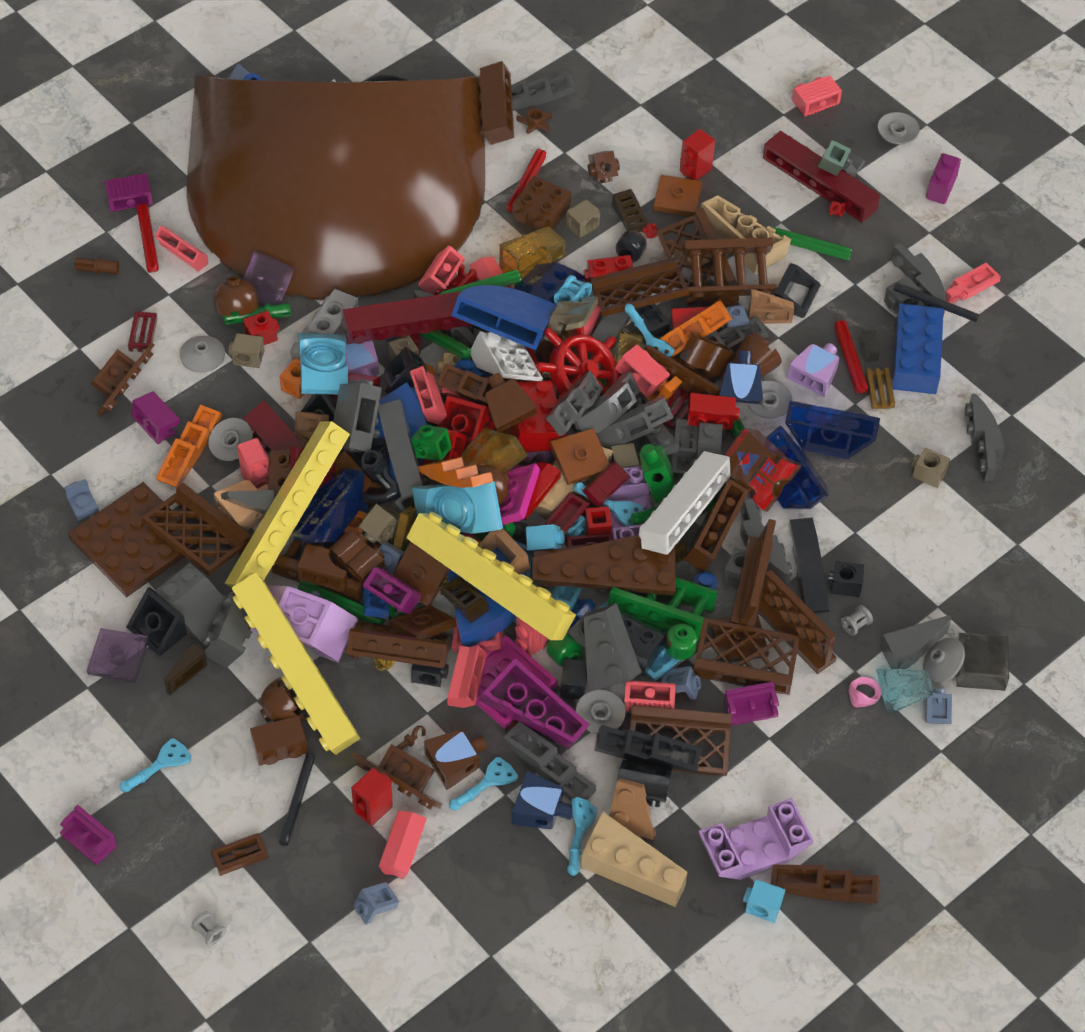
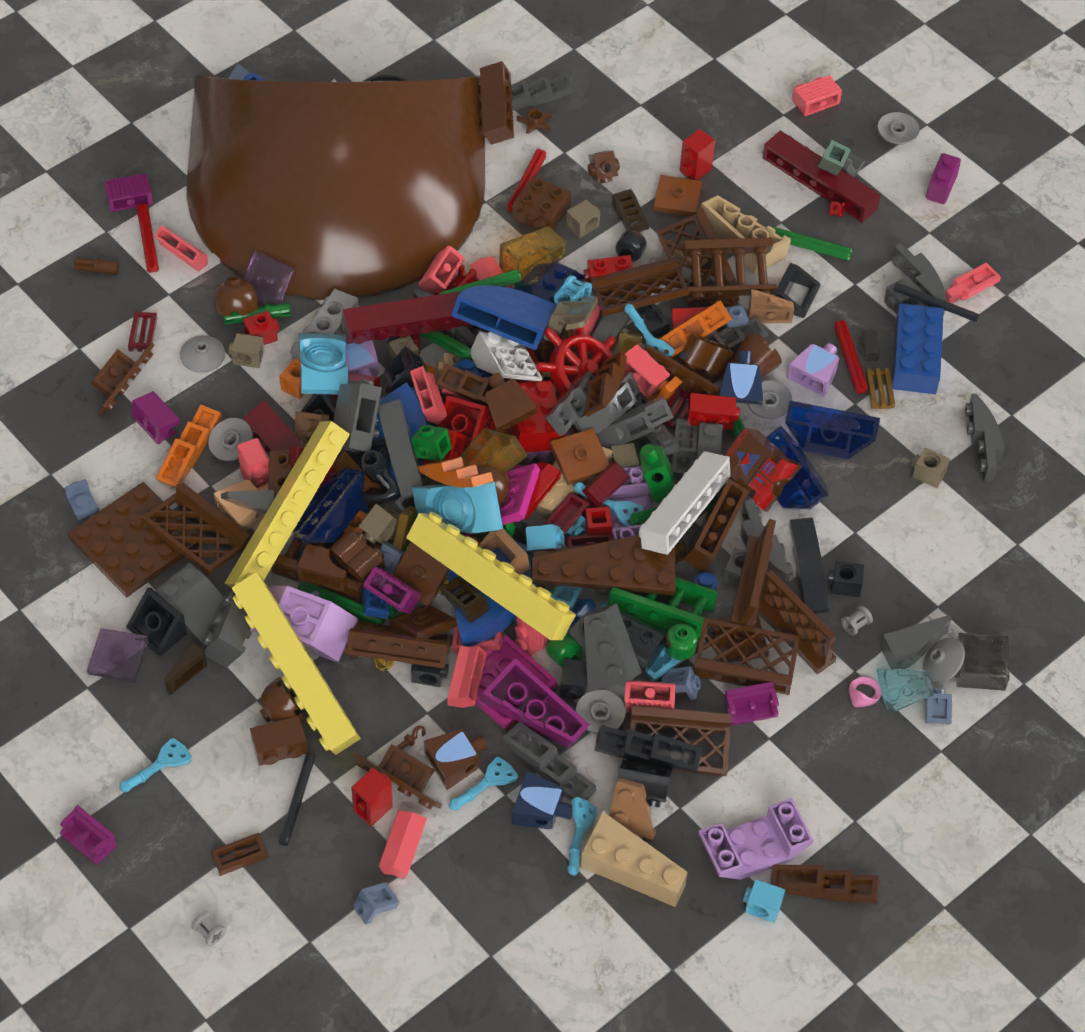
red piece [642,223,660,239] -> none
none -> reddish brown slope [584,351,627,417]

